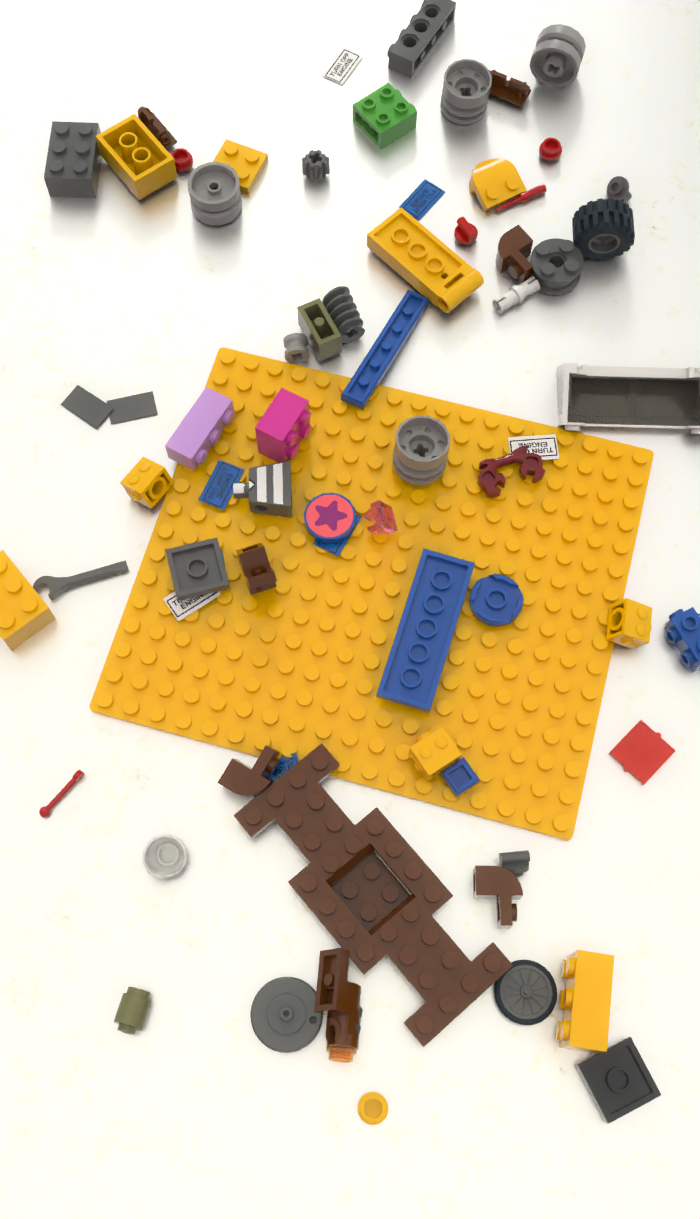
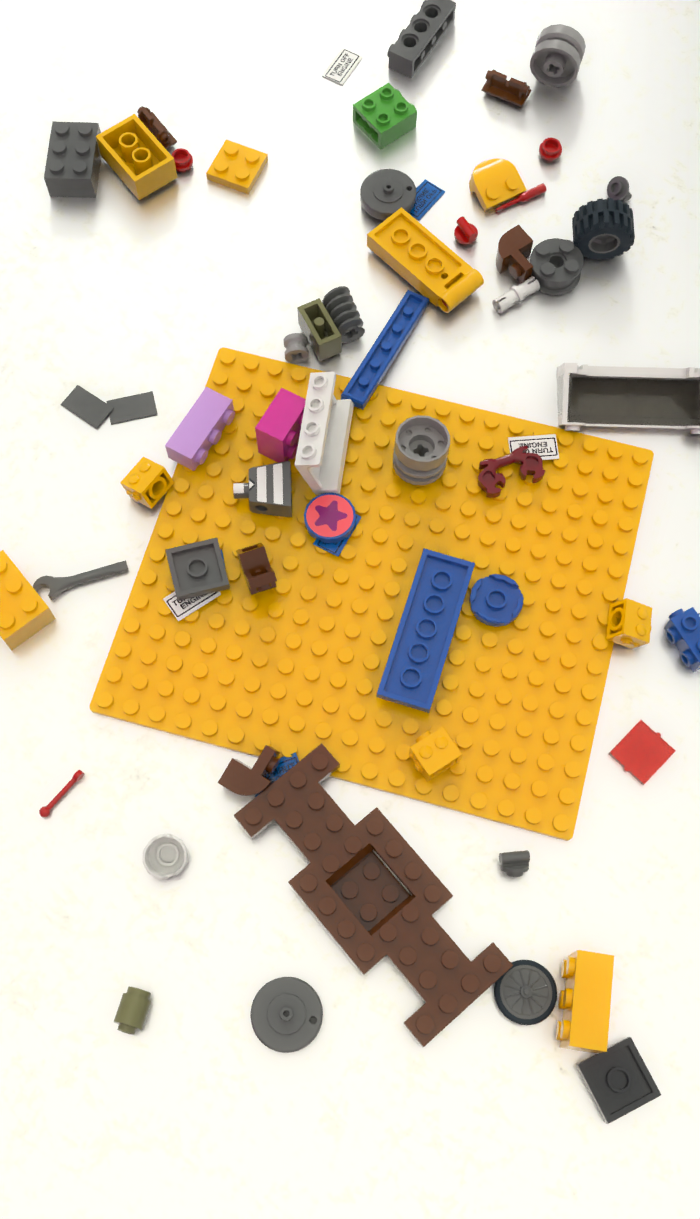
light grey wheel [188,162,242,226] -> none
clear blue sticker [198,460,244,510] -> none
dark grey gear [302,150,330,182] -> none
reddish brown plate [314,948,363,1063] -> none
yellow plate [358,1092,388,1125] -> none
tile [364,500,397,534] -> none
light grey wheel [440,59,492,125] -> none
blue tile [440,757,480,798] -> none
reddish brown brick [473,865,523,929] -> none
none -> white panel [294,372,354,495]
none -> dark grey wheel [360,169,416,220]

